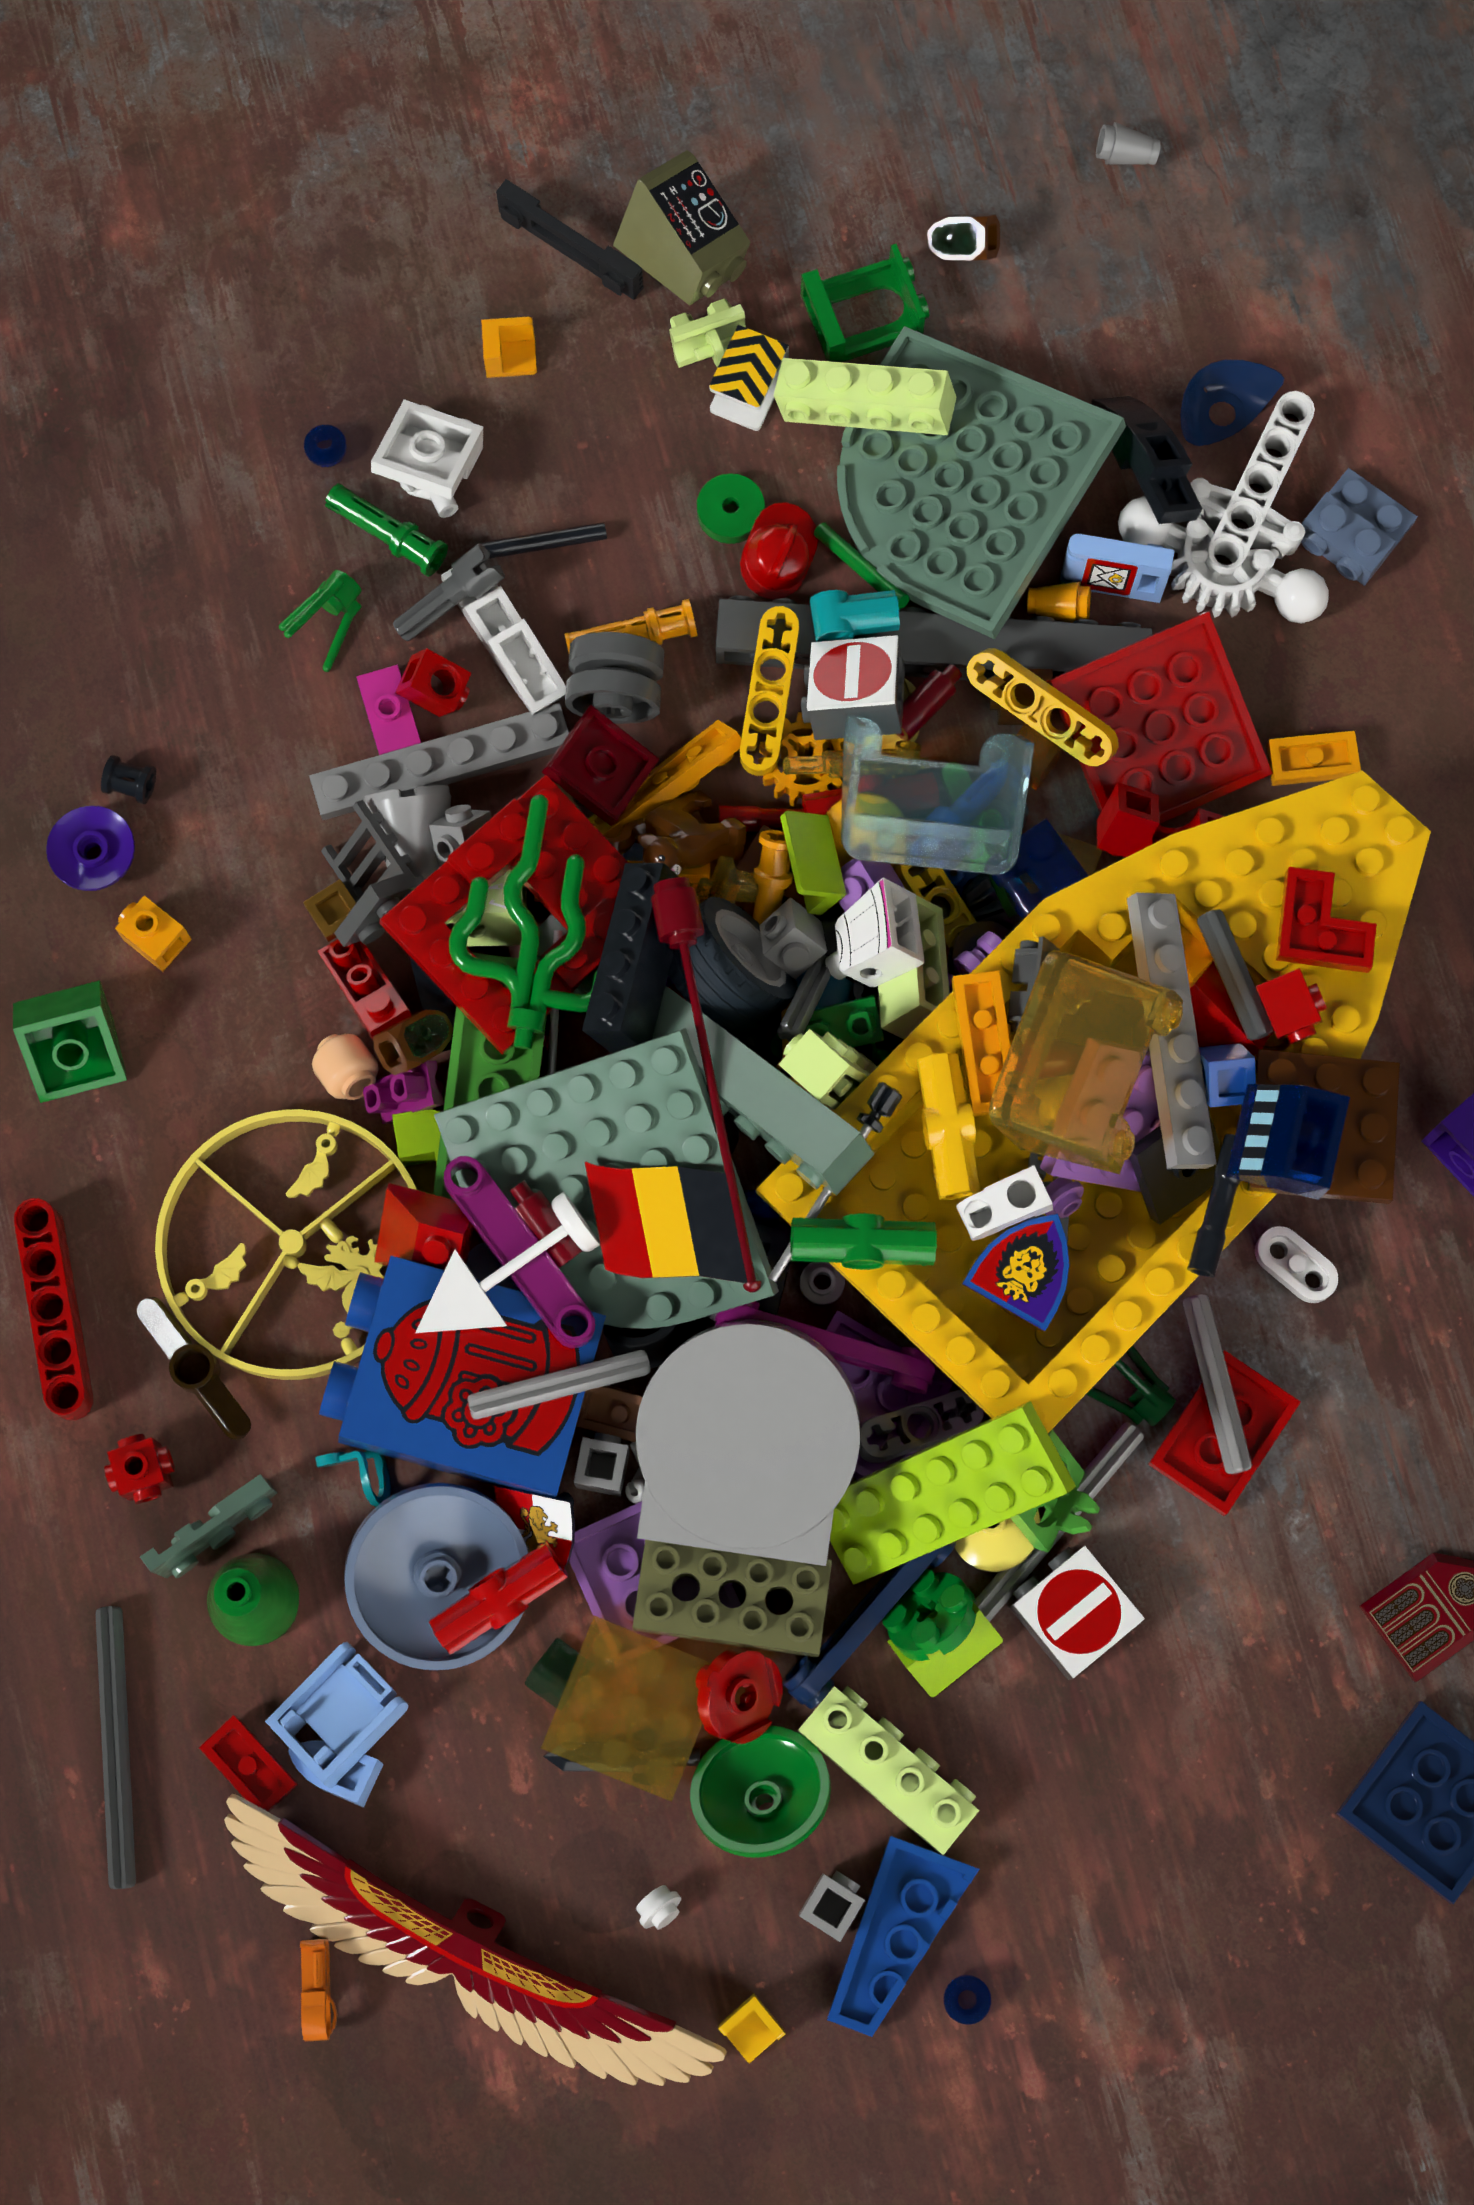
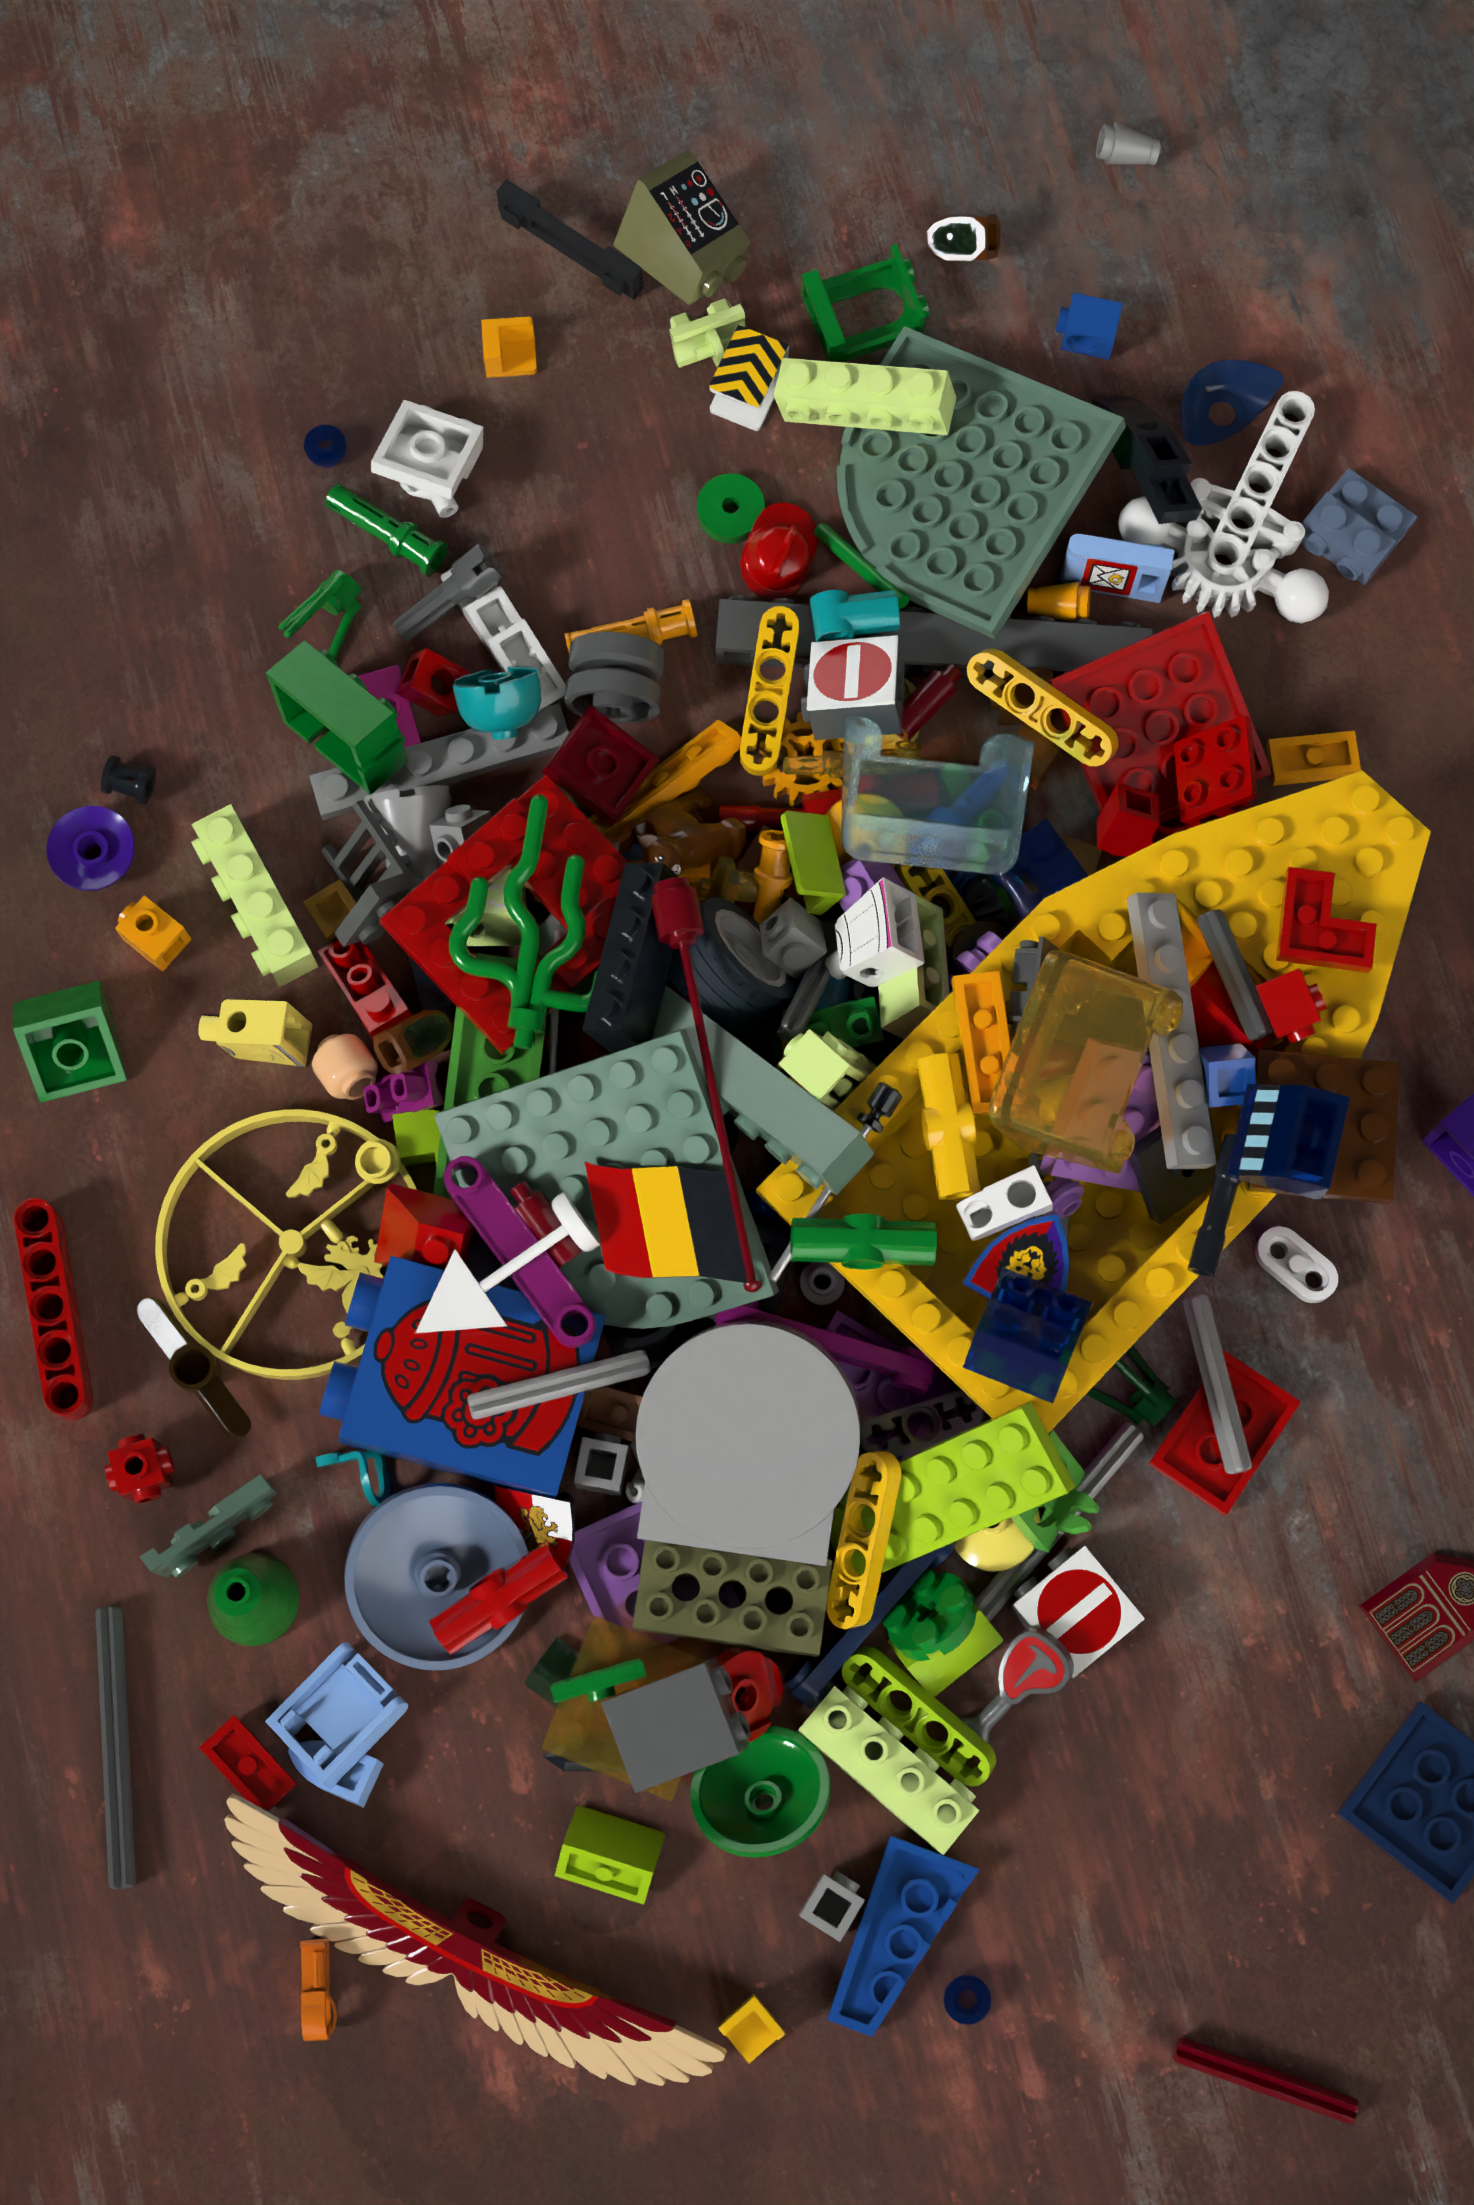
black bar [481,522,607,559] -> none
white plate [636,1885,681,1930] -> none
none -> yellowish green brick [191,804,318,987]
none -> light yellow torso [199,999,313,1067]
none -> green piece [266,640,408,795]
none -> light yellow plate [355,1139,400,1184]
none -> teal cylinder [453,666,542,740]
none -> green plate [550,1658,647,1703]
none -> lime panel [554,1806,665,1905]
none -> dark grey panel [601,1657,751,1793]
none -> yellow beam [826,1450,901,1629]
none -> lime beam [842,1646,996,1787]
none -> piece [959,1627,1074,1744]
none -> clear blue slope [963,1267,1092,1403]
none -> blue brick [1056,292,1123,360]
none -> dark red axle [1173,2037,1359,2124]
none -> red bracket [1174,715,1258,824]

